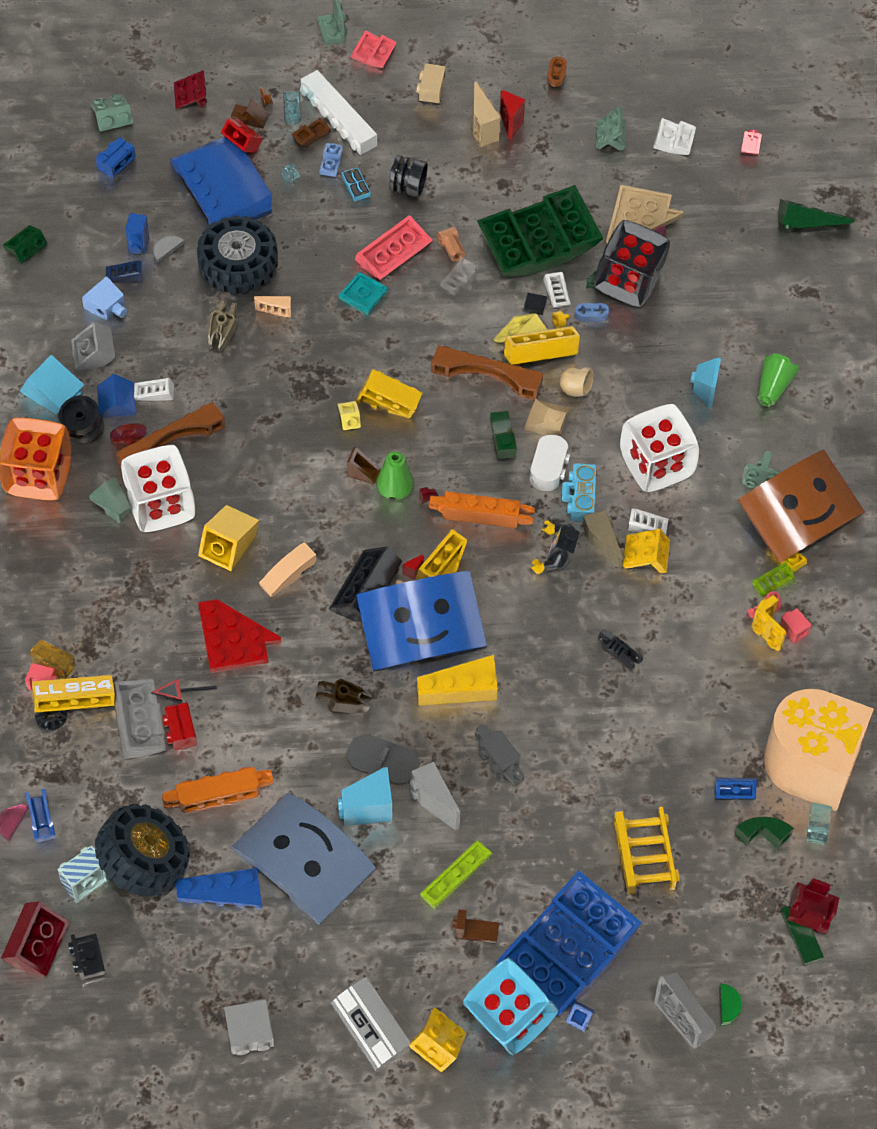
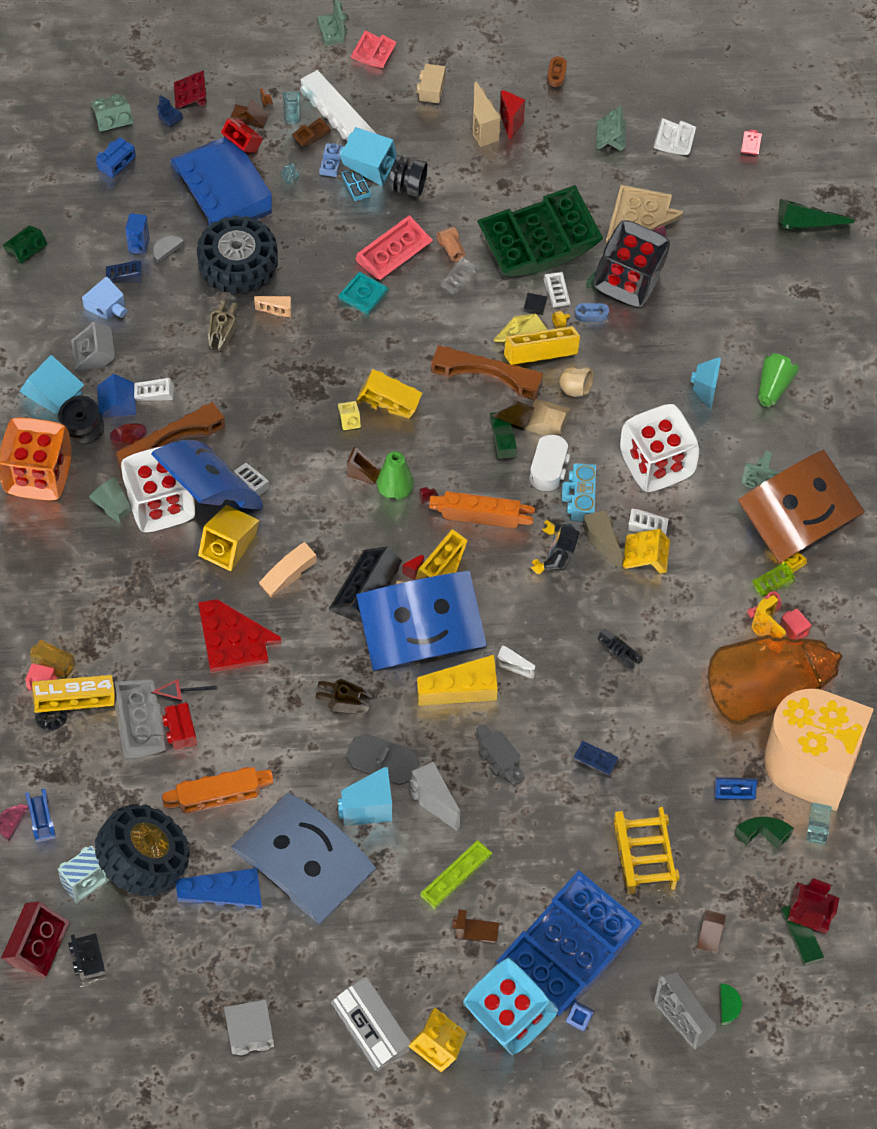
none -> blue slope [151,440,263,510]
none -> dark blue slope [157,95,183,127]
none -> white slope [234,463,270,496]
none -> medium azure slope [340,127,397,186]
none -> dark brown slope [491,401,534,429]
none -> white slope [497,645,536,679]
none -> dark blue hinge [573,740,619,777]
none -> slope [697,910,726,954]
none -> clear orange windscreen [708,635,842,725]

